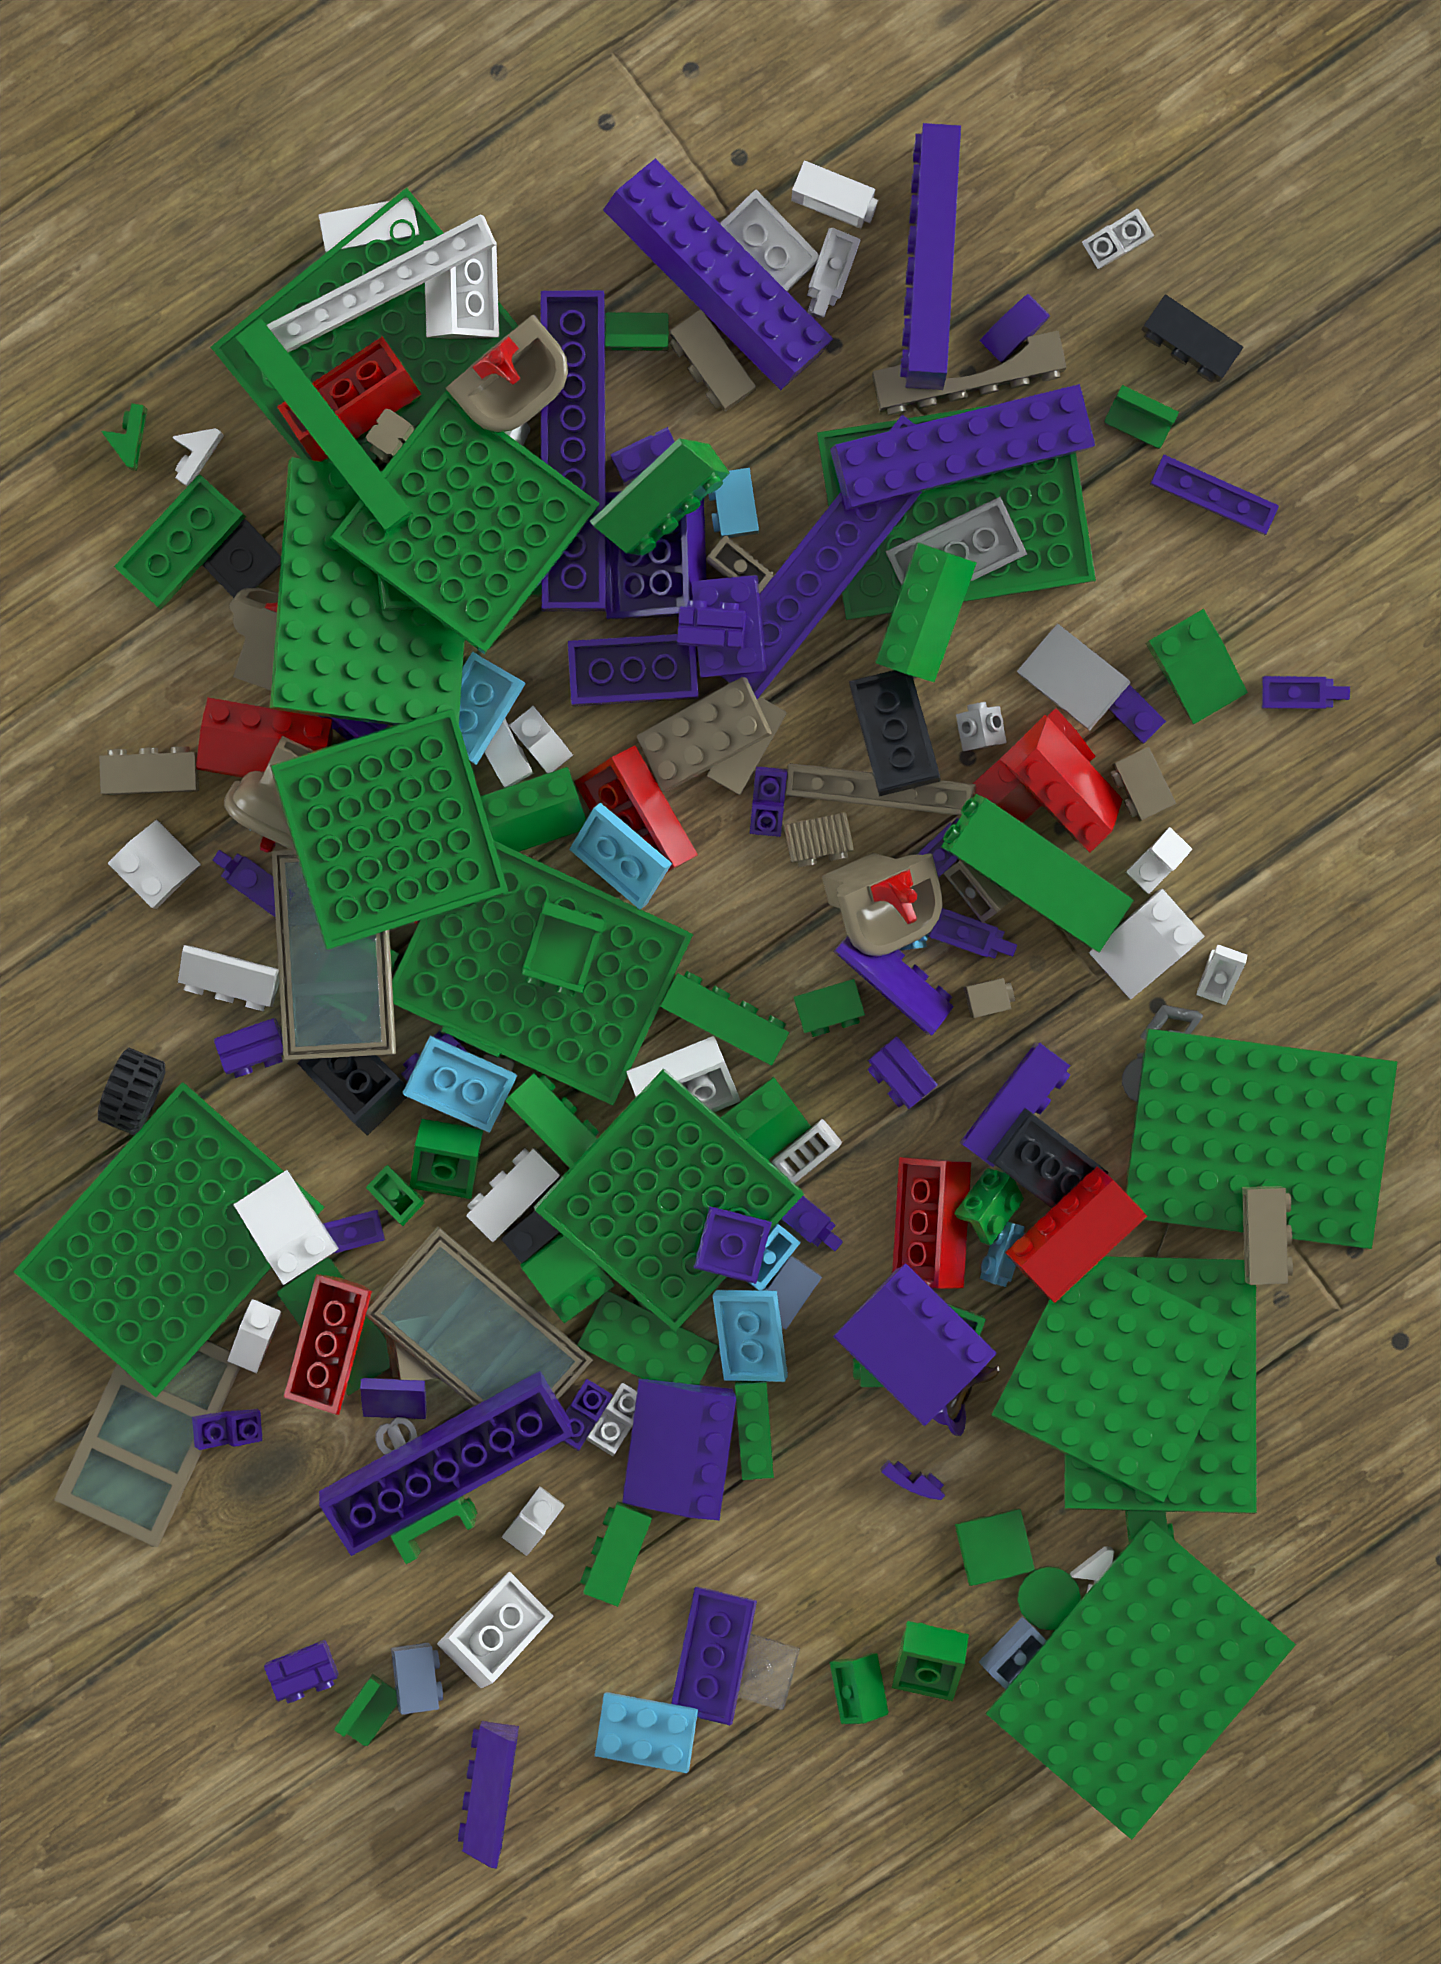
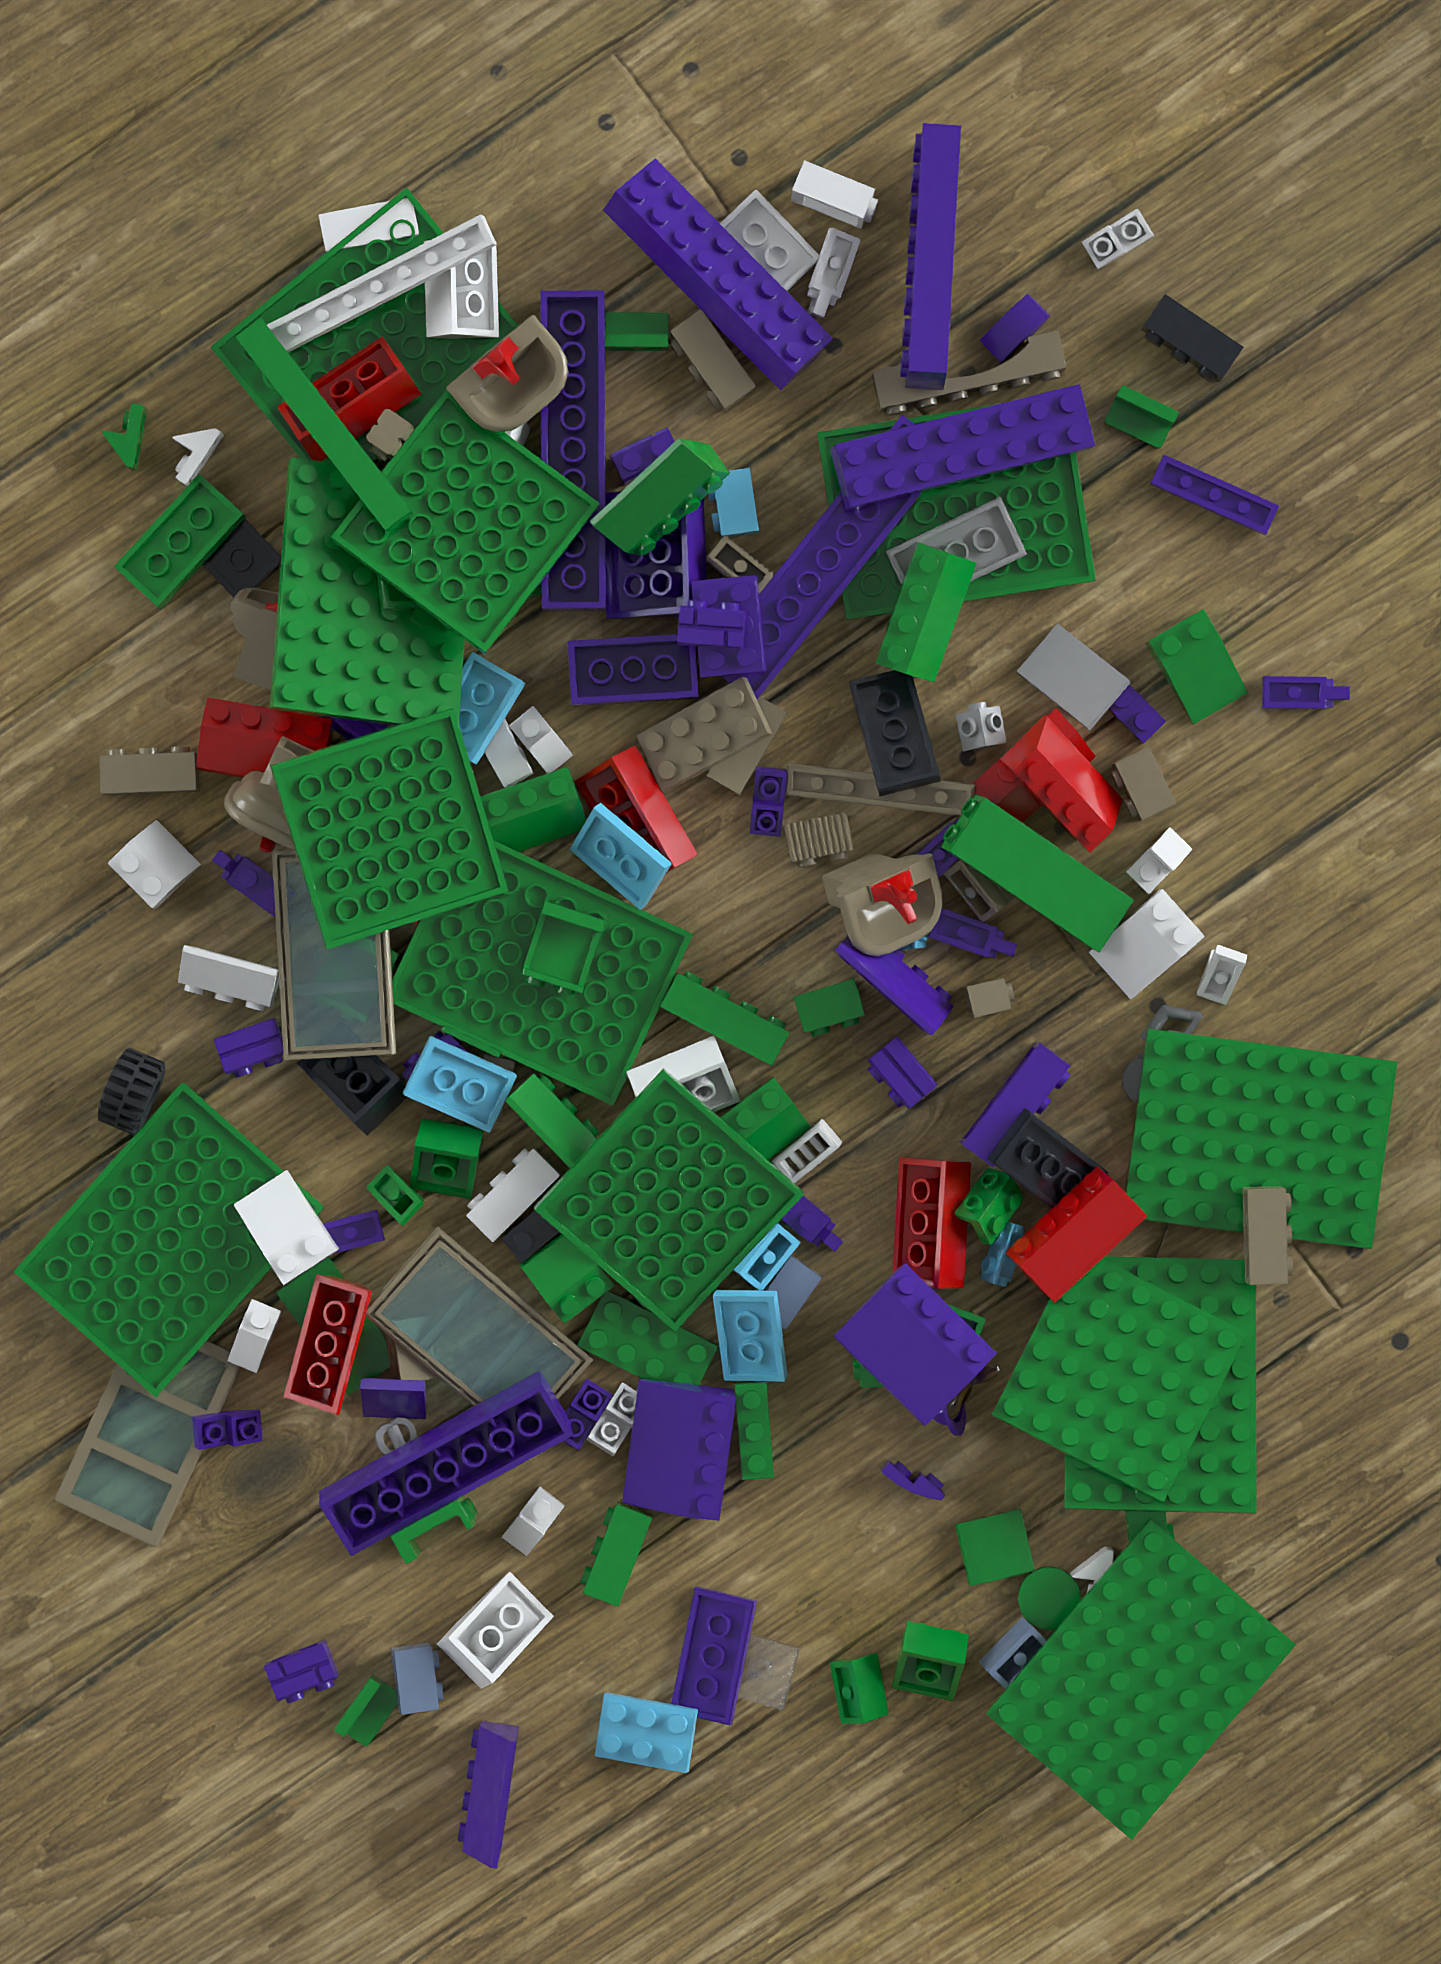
dark purple tile [694,1206,772,1284] -> none

